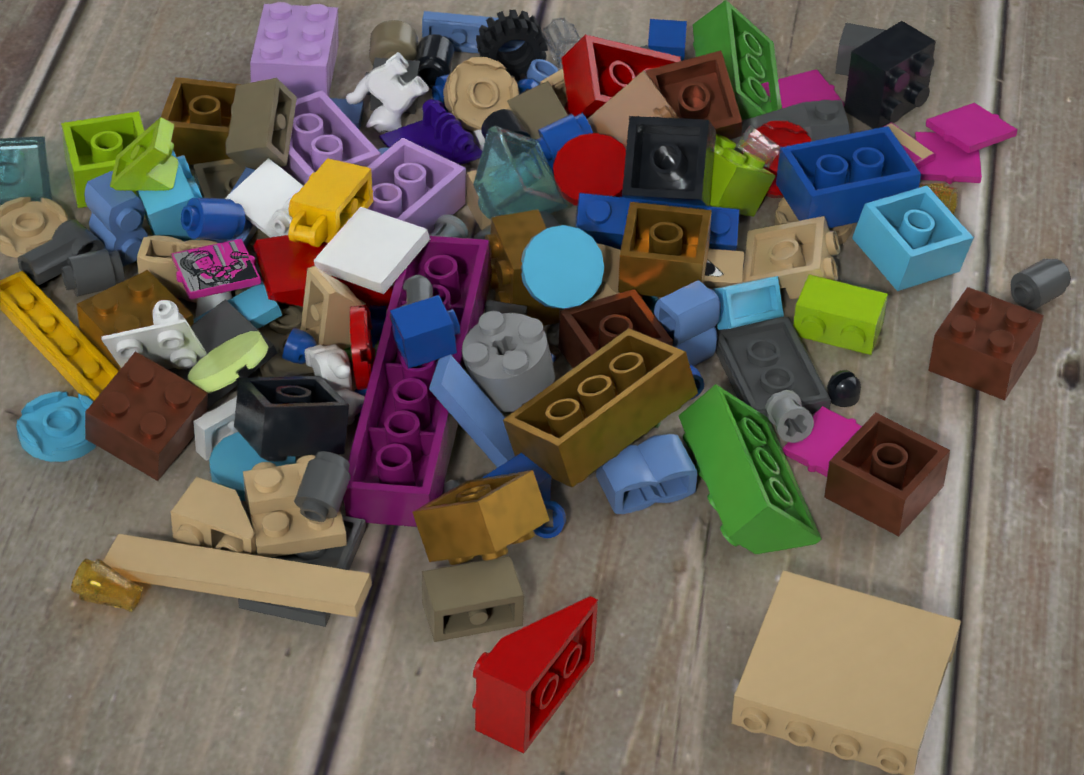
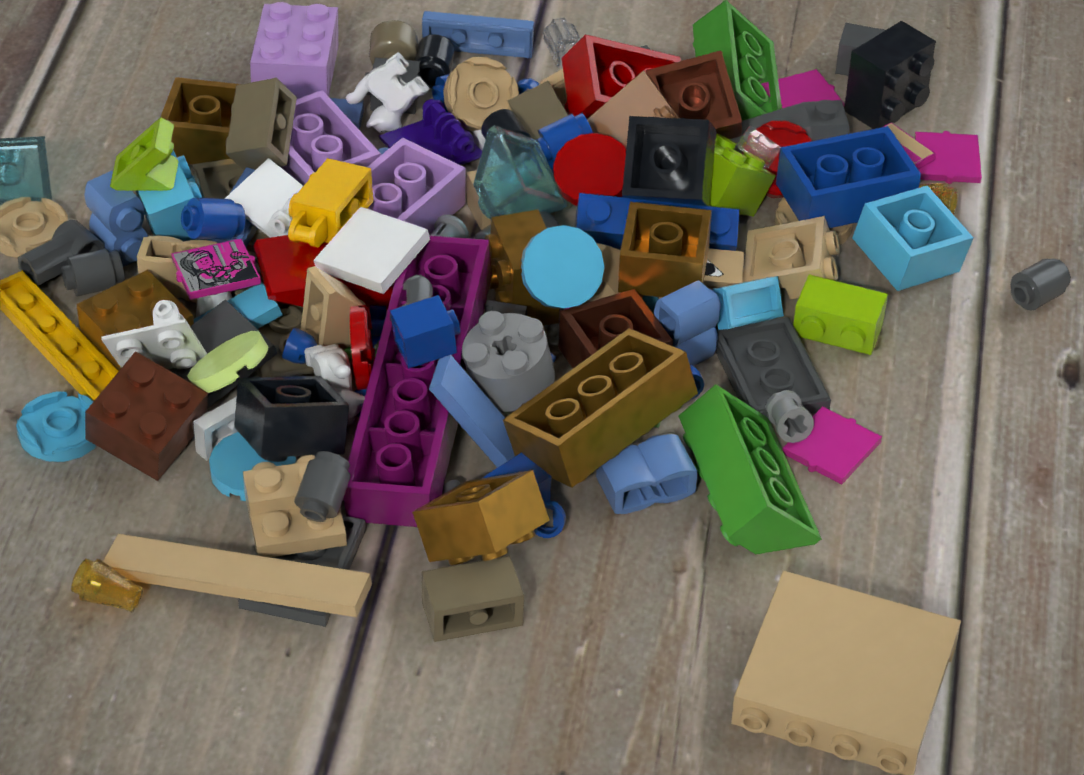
lime brick [61,111,144,208] -> none
tan slope [171,477,256,555] -> none
red slope [472,596,598,754] -> none
black tyre [476,10,548,81] -> none
medium blue hinge [527,59,558,85] -> none
blue brick [648,19,687,61] -> none
copper brick [824,412,950,537] -> none
black hinge [827,370,861,407] -> none
dark pink piece [926,103,1018,153] -> none
copper brick [928,287,1044,401] -> none

